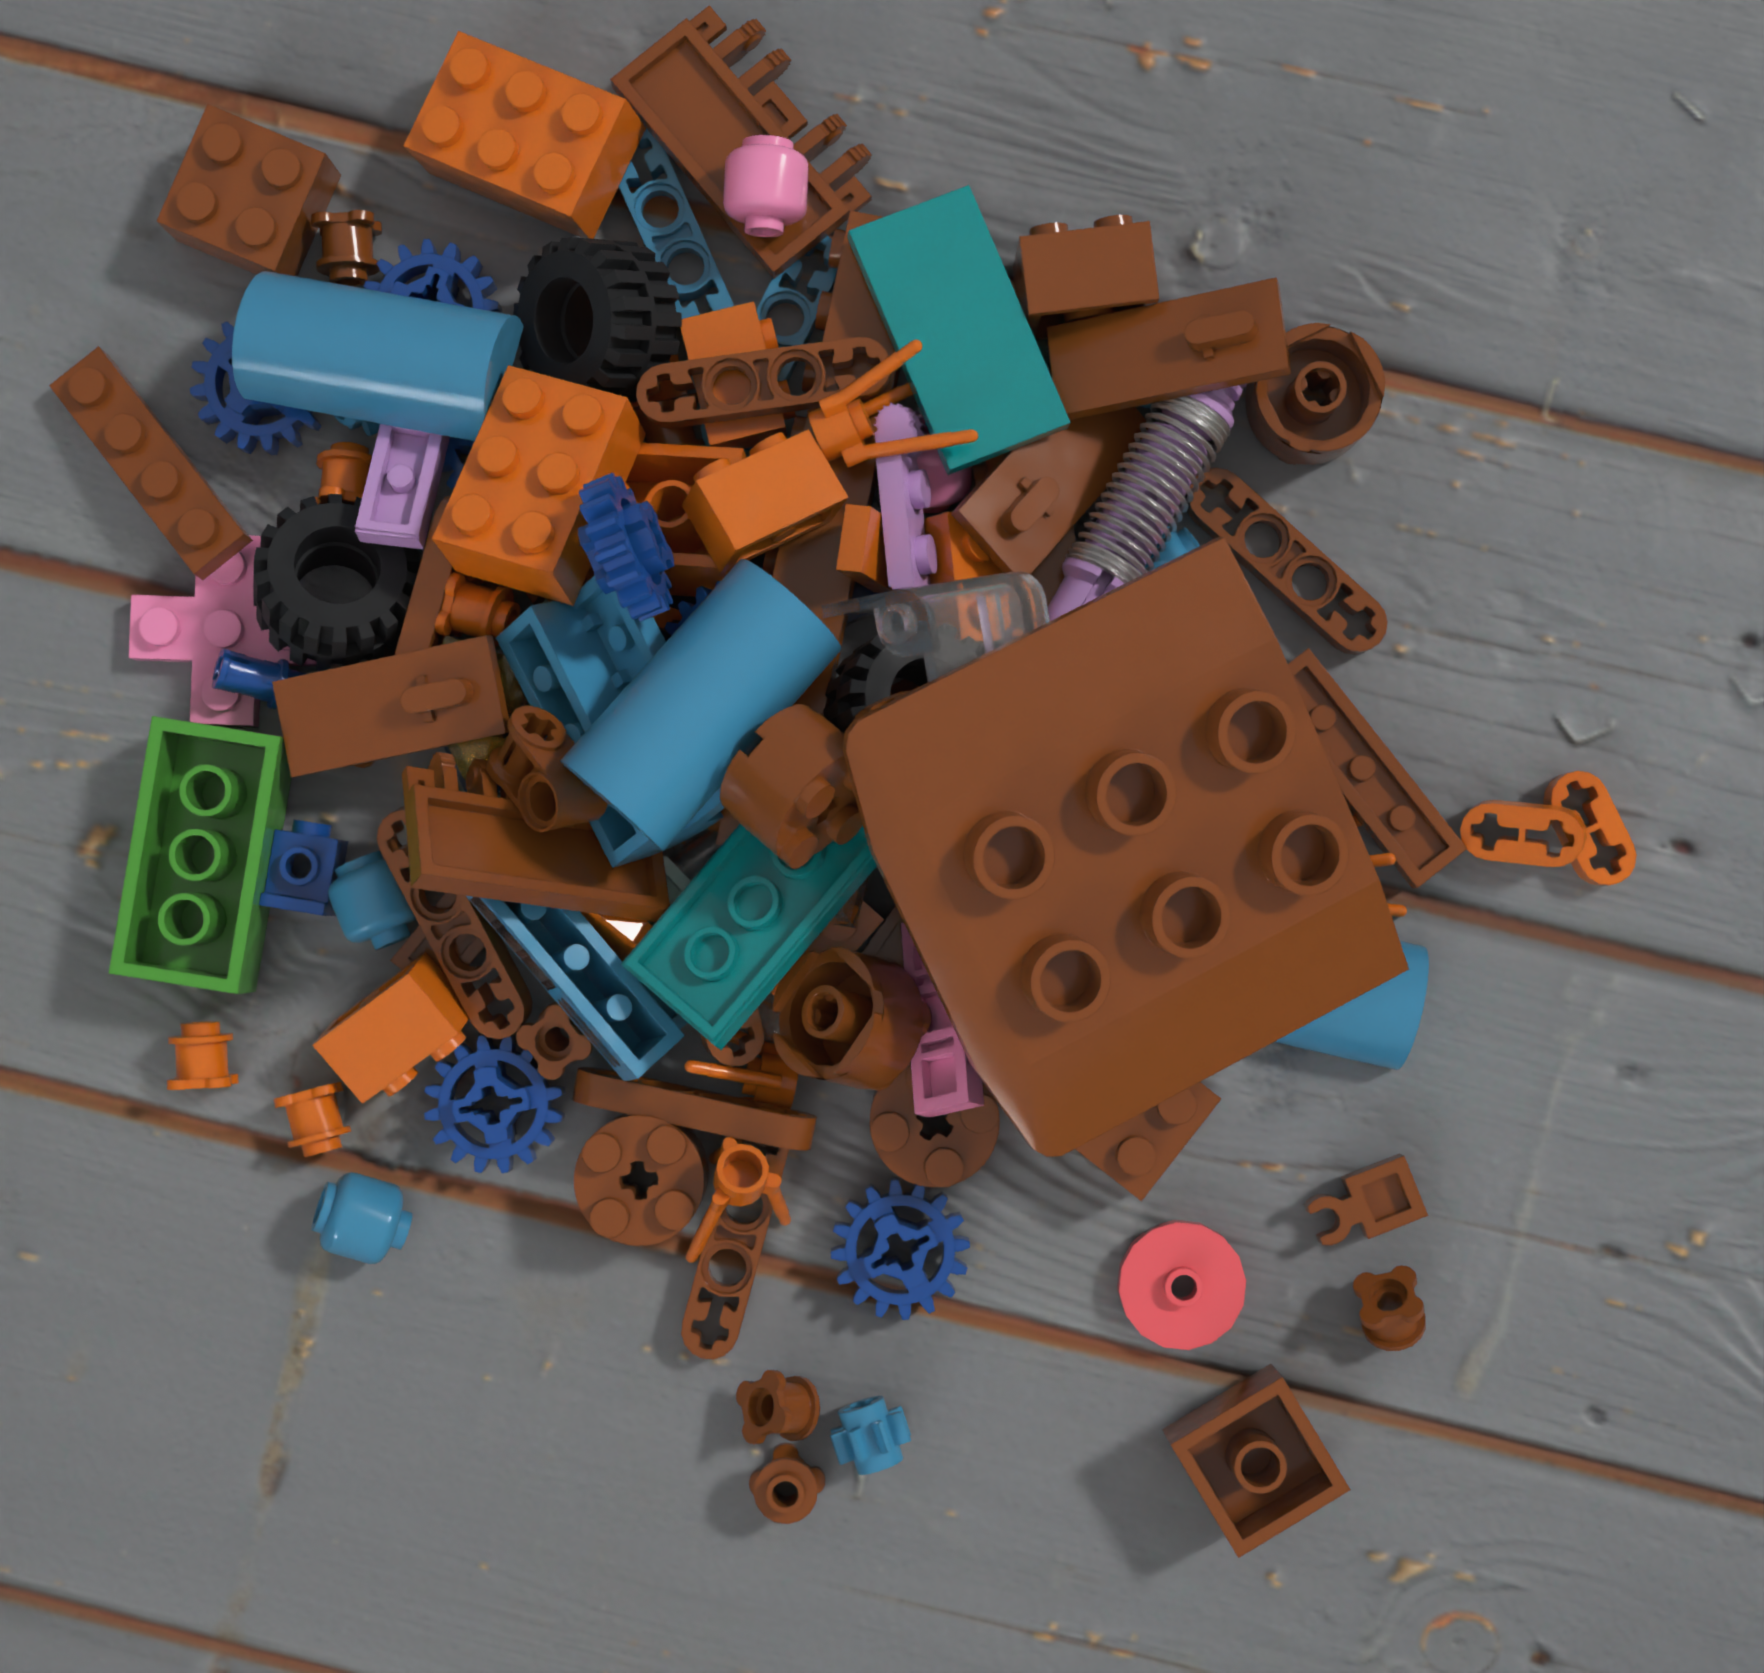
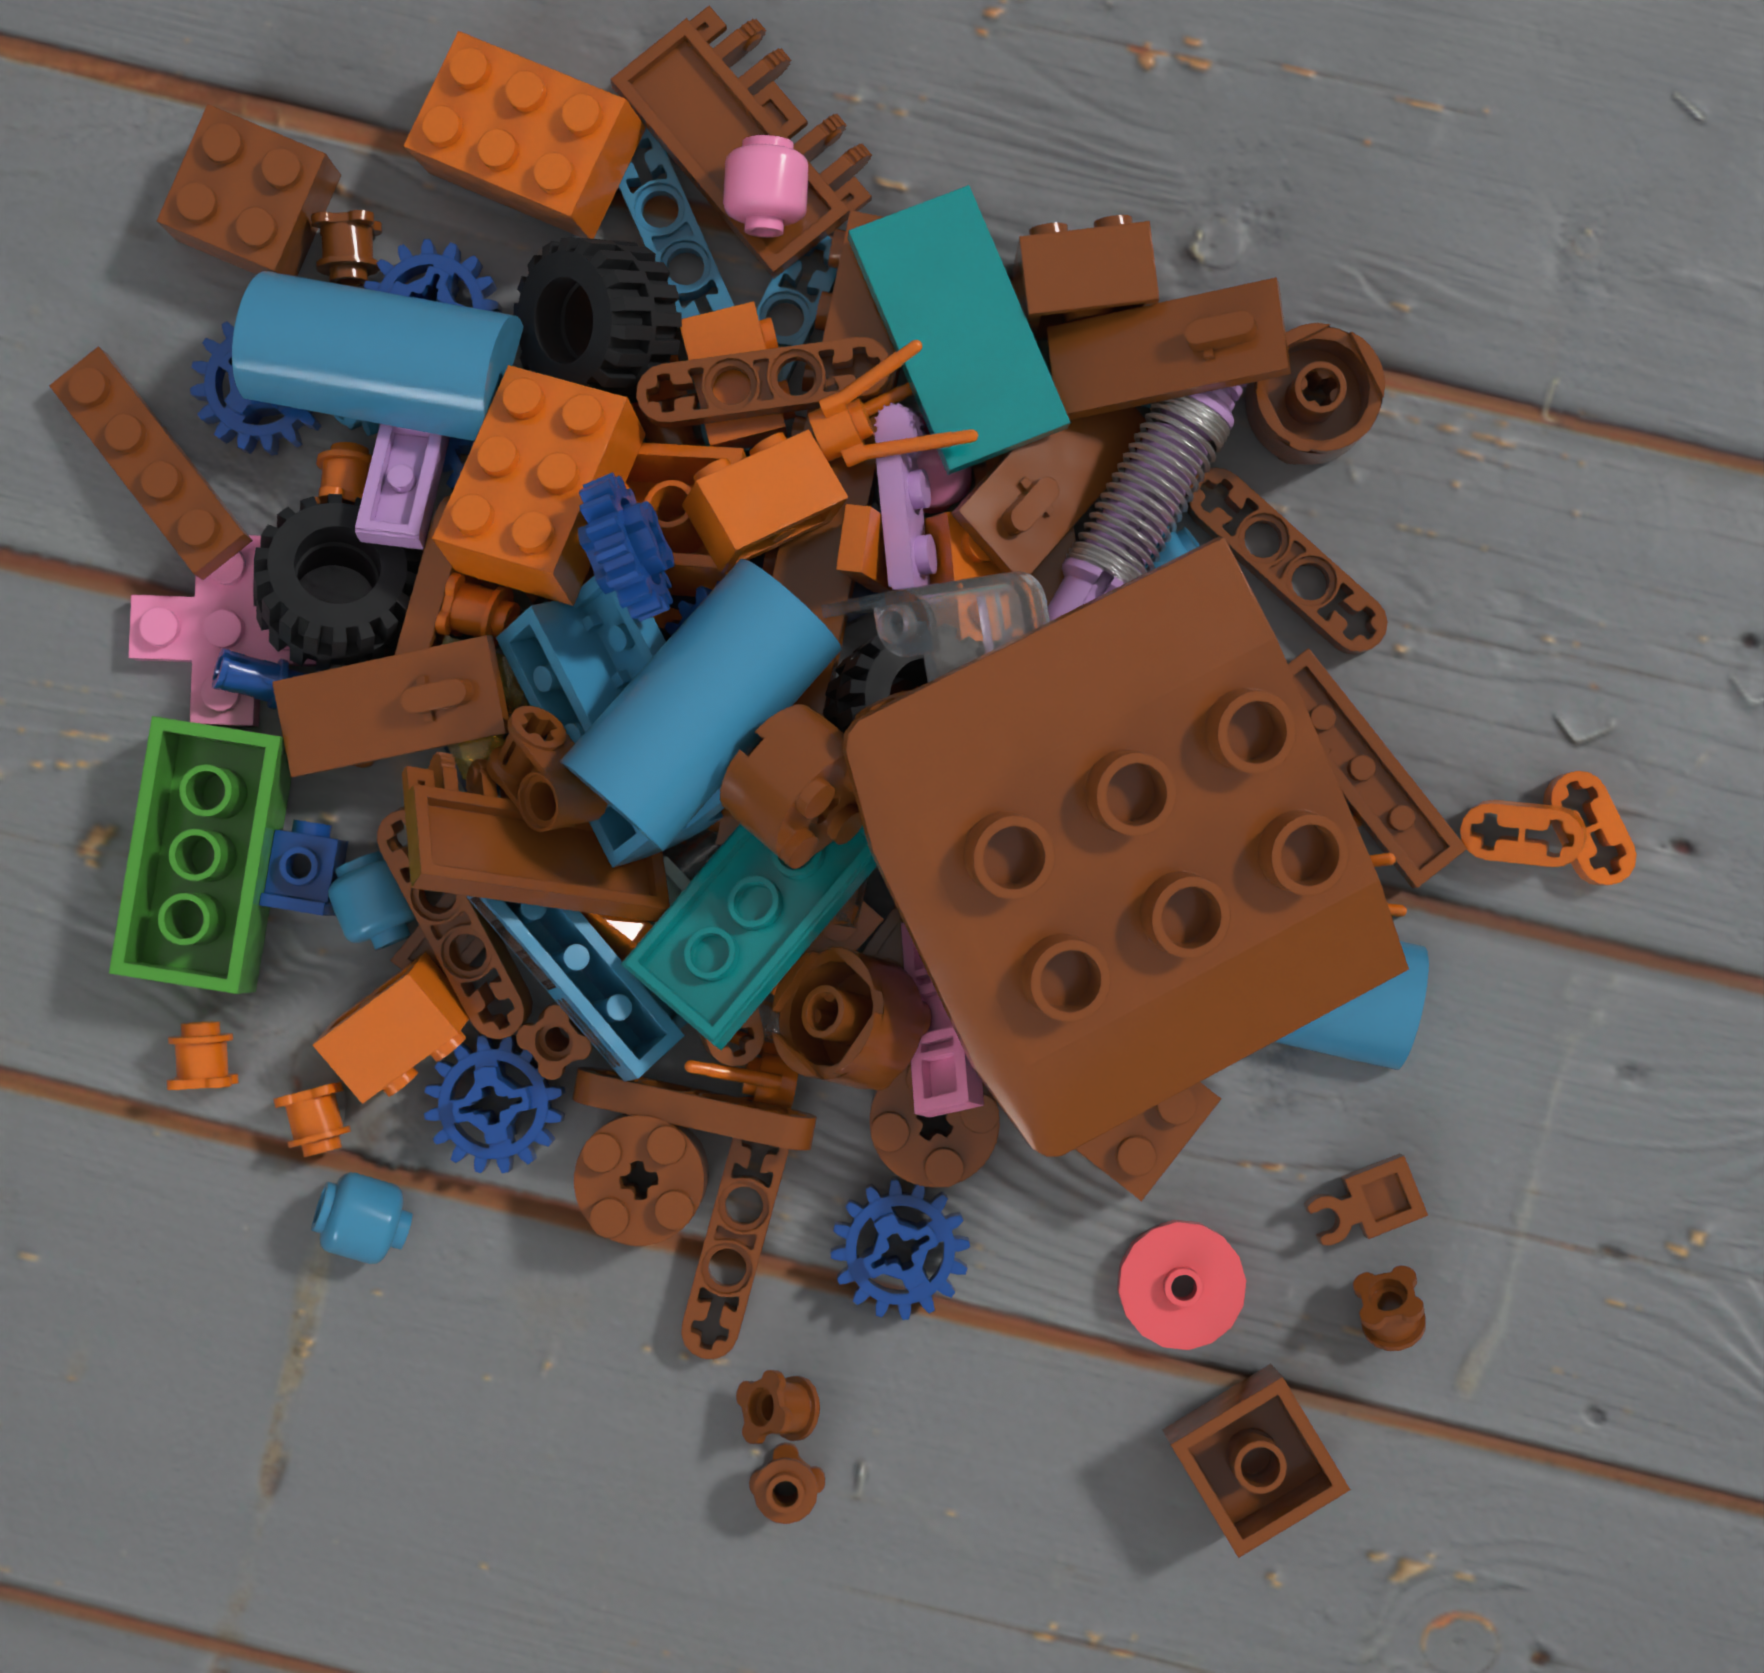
orange plant [685,1137,791,1263] -> none
dark azure gear [830,1396,911,1475] -> none

